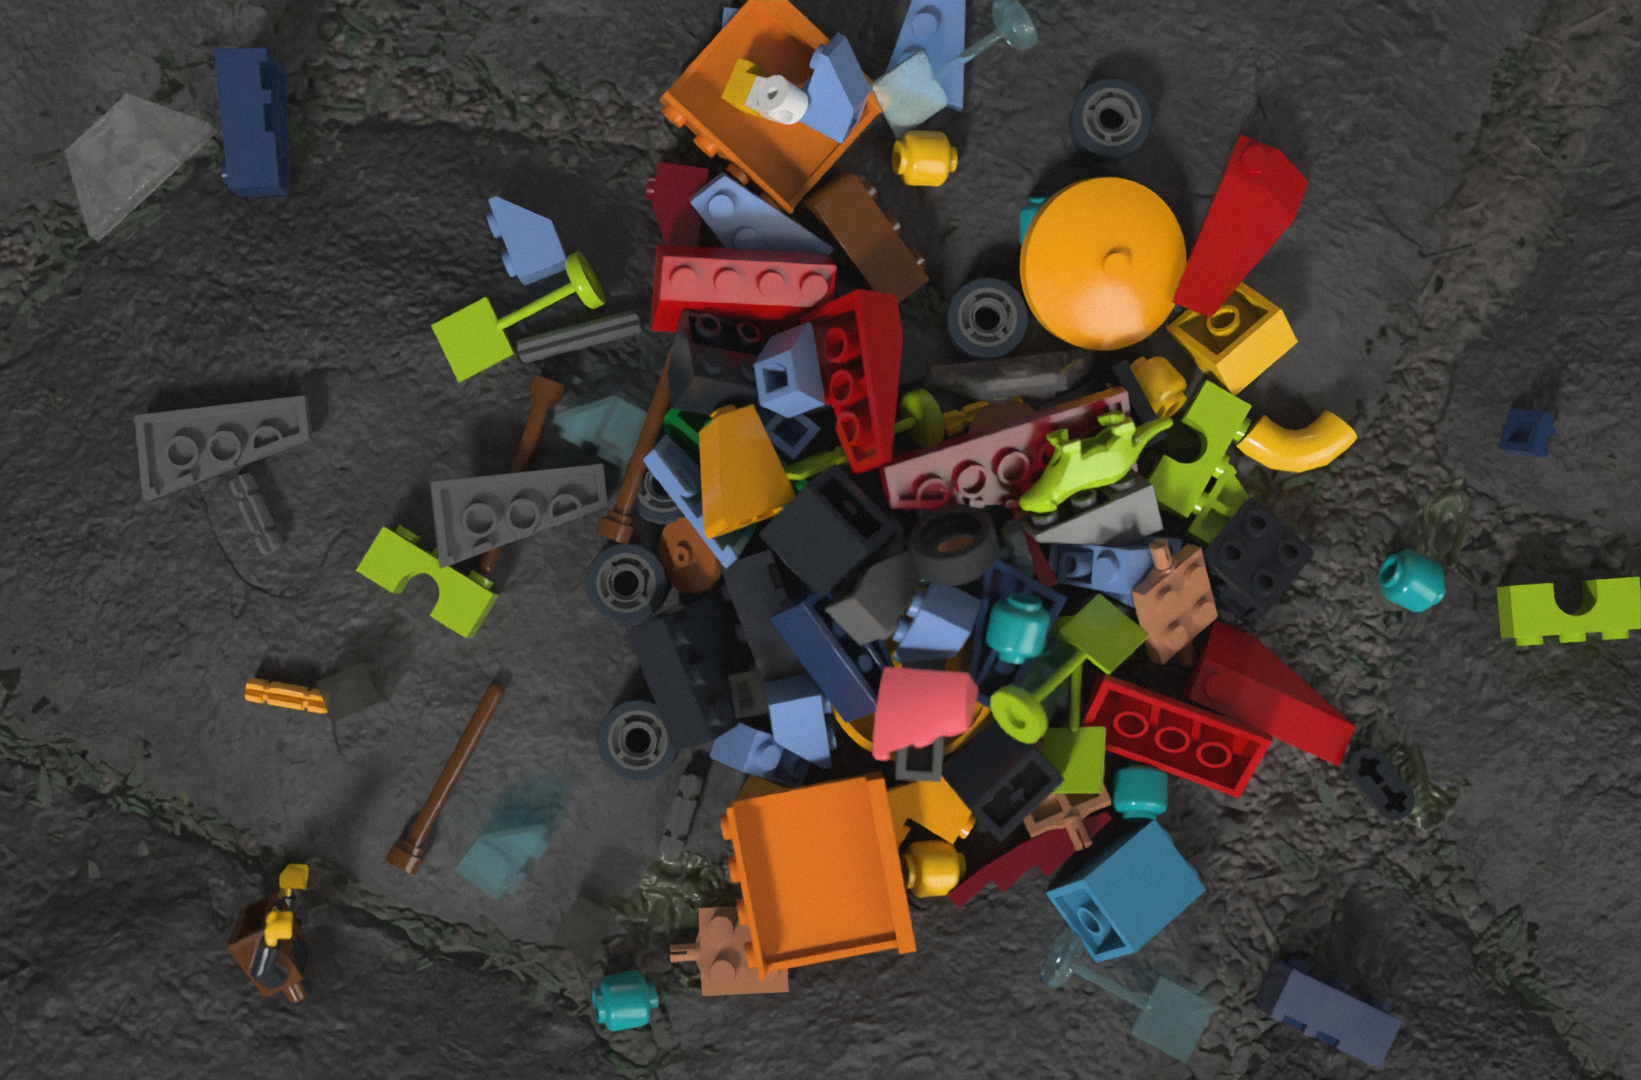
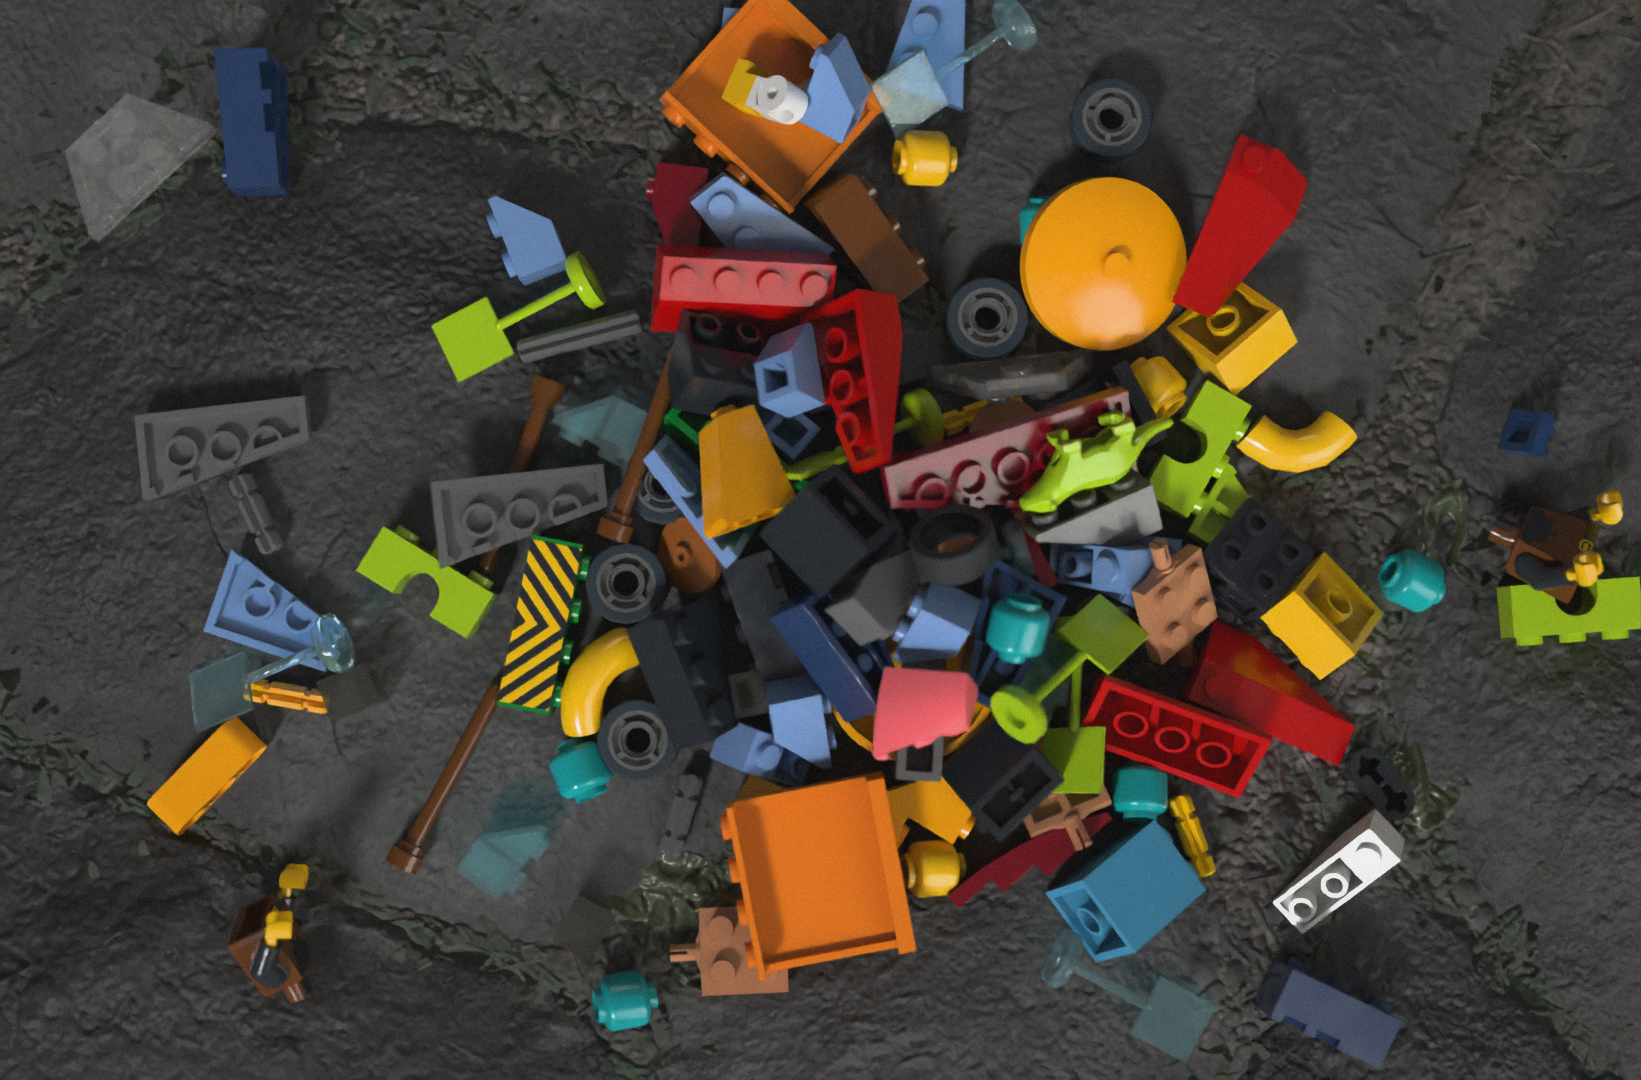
none -> light orange beam [146,715,267,835]
none -> clear light blue piece [188,613,355,733]
none -> medium blue wing [203,550,343,672]
none -> brick [497,535,592,715]
none -> teal head [549,737,613,804]
none -> yellow cylinder [560,626,639,737]
none -> yellow axle [1168,794,1216,878]
none -> yellow slope [1260,552,1384,680]
none -> white slope [1272,809,1405,934]
none -> torso [1487,490,1623,604]

